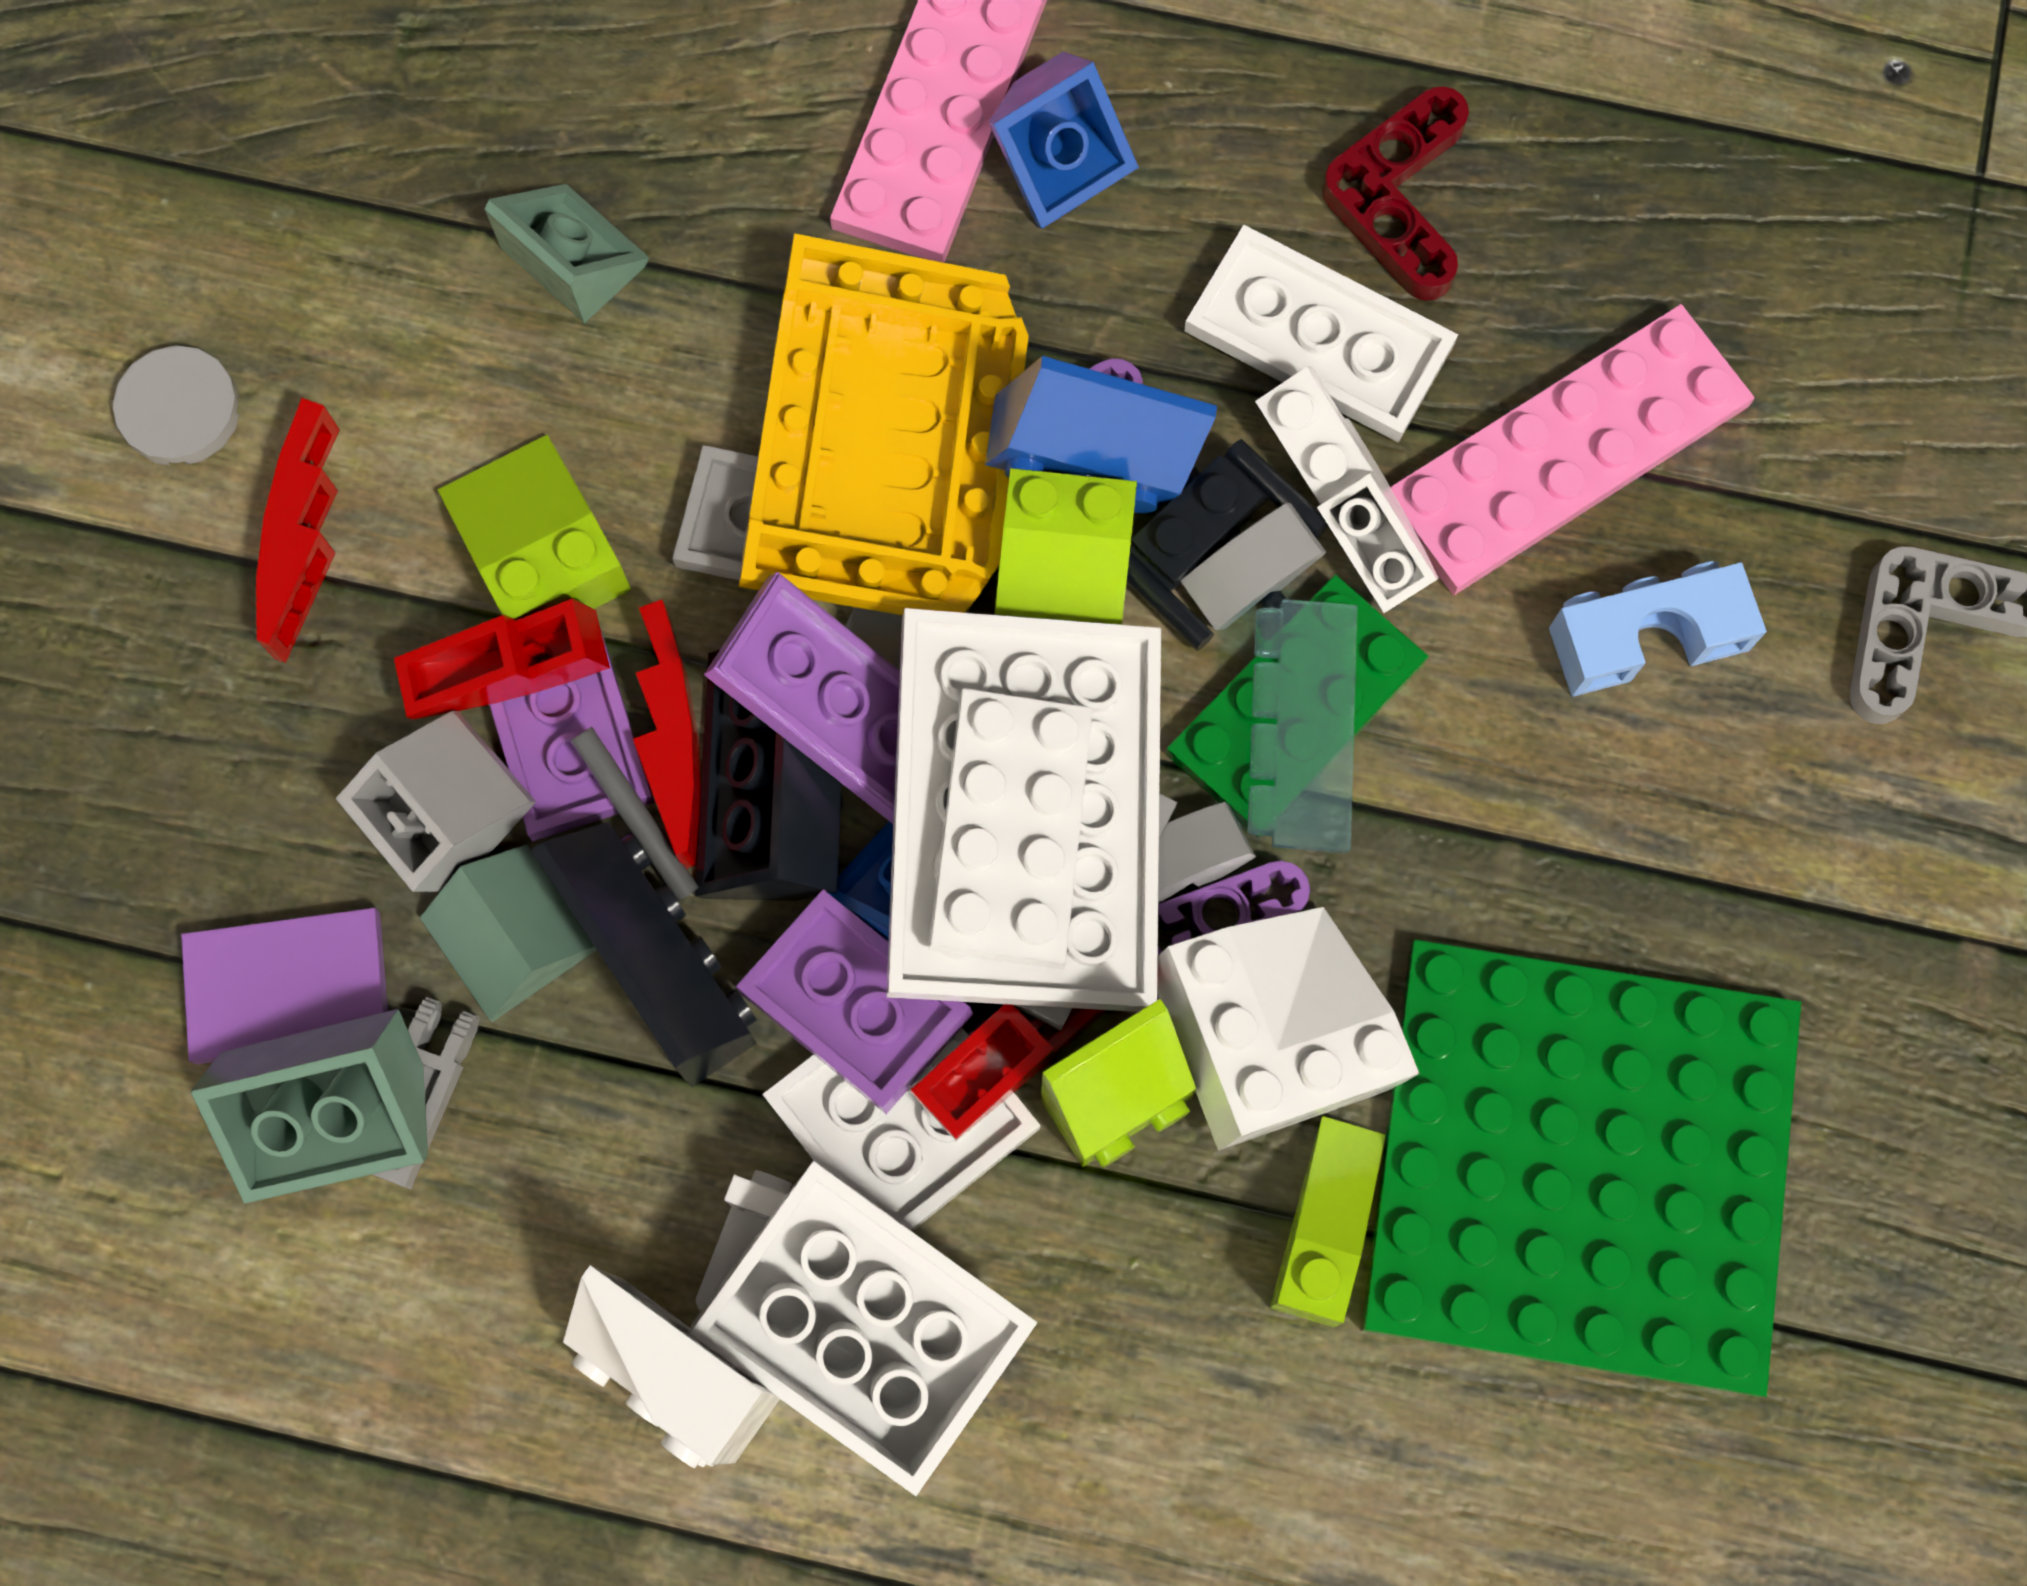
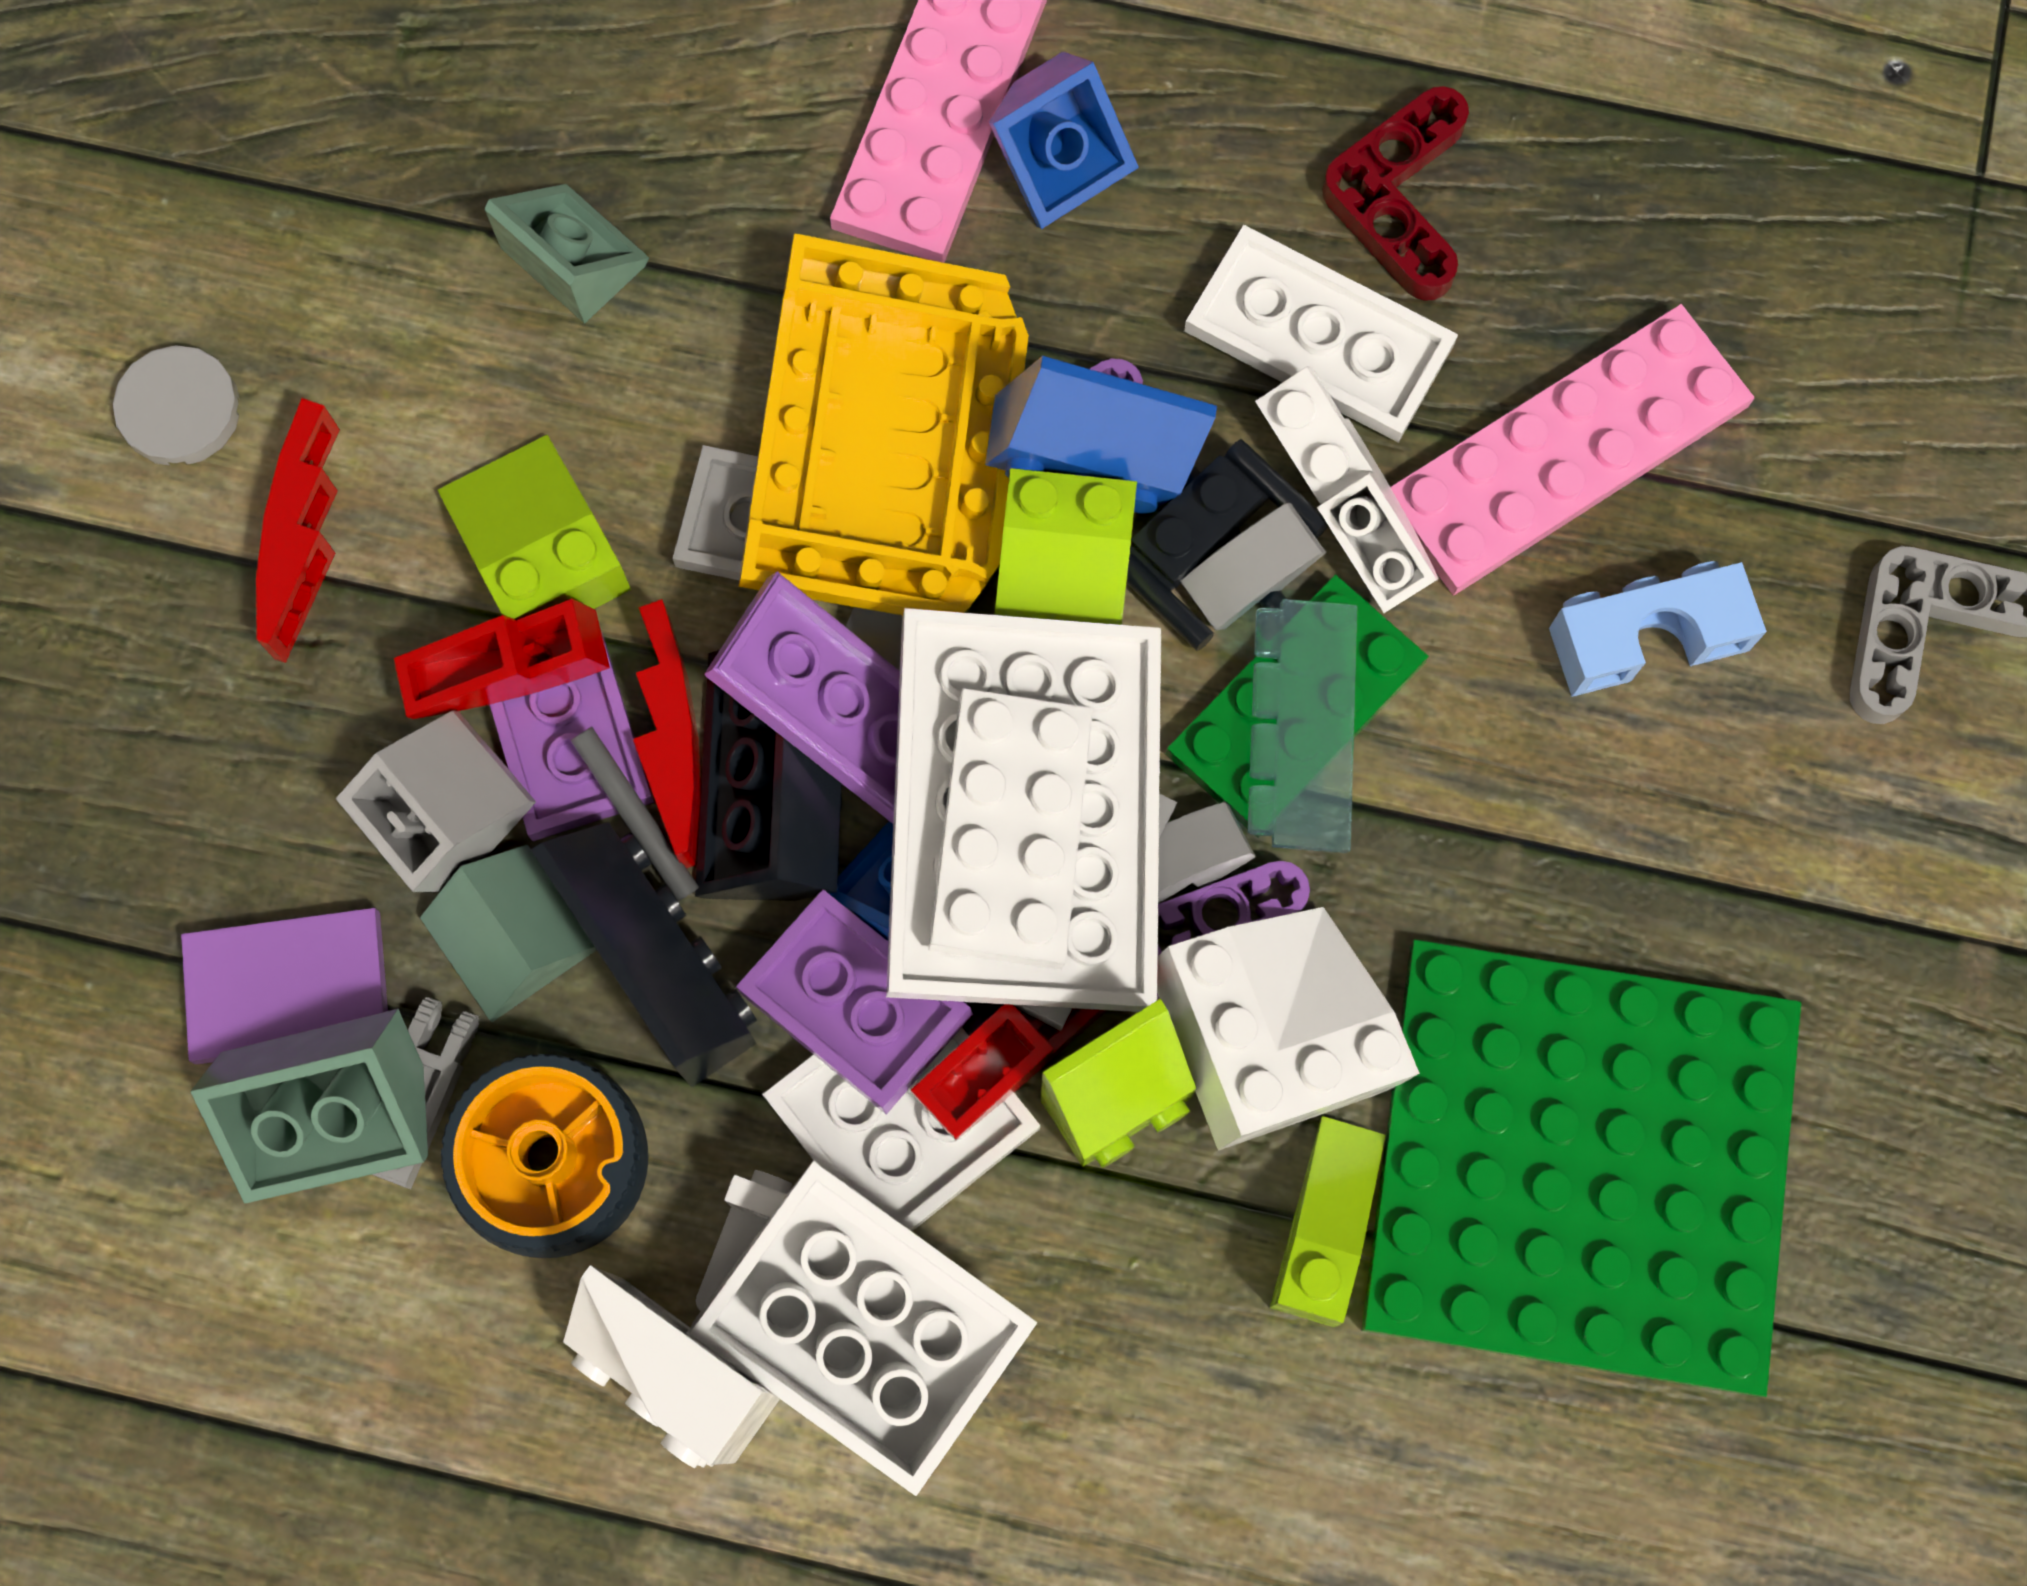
none -> light orange wheel [441,1054,648,1258]

